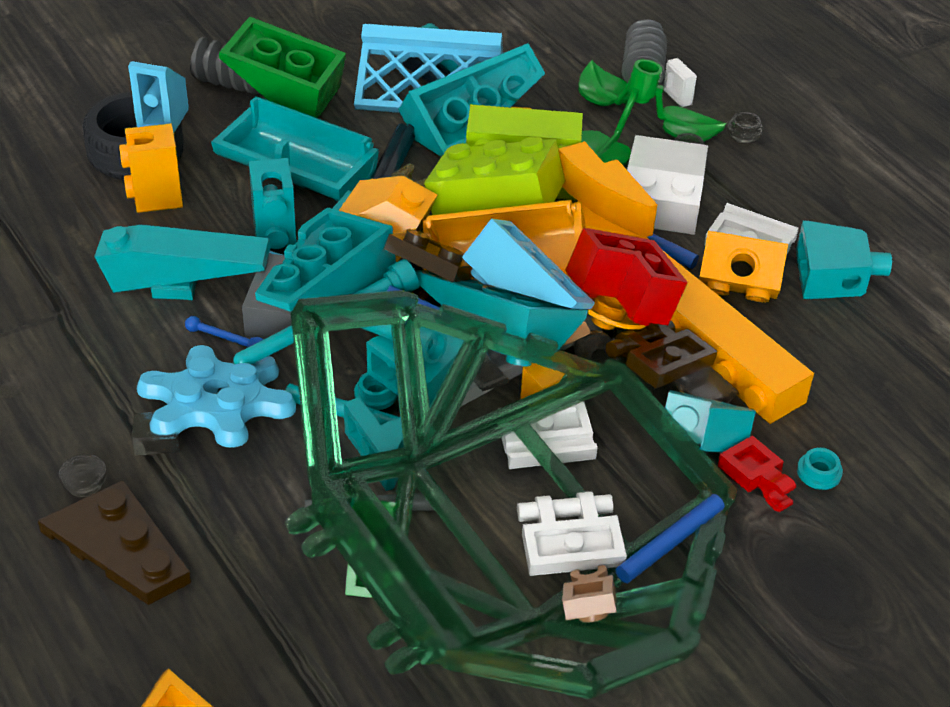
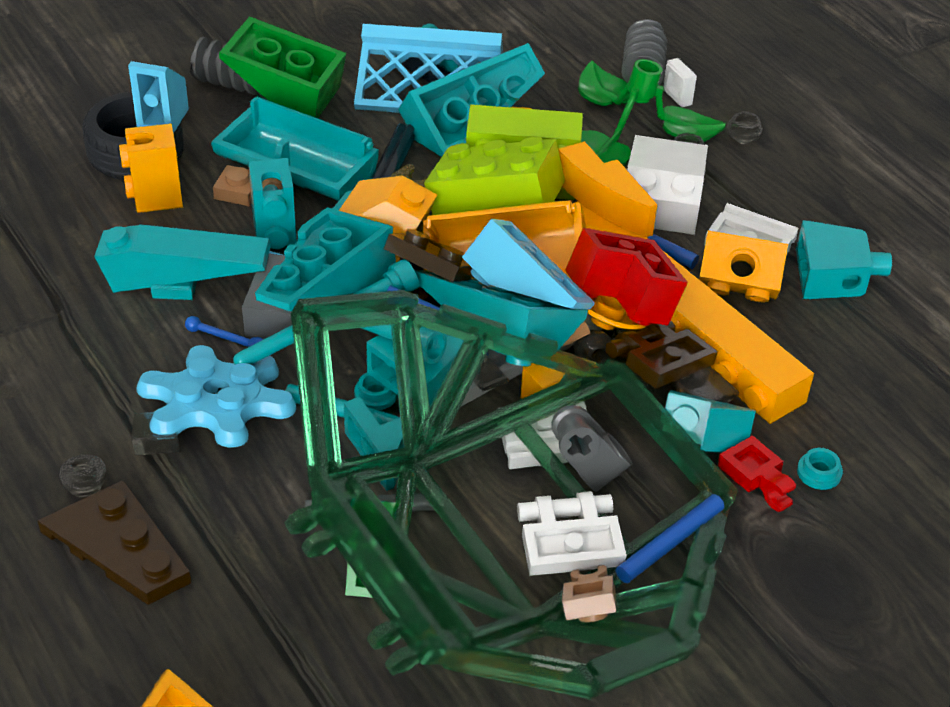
none -> medium nougat plate [213,165,282,206]
none -> dark grey piece [551,405,633,492]

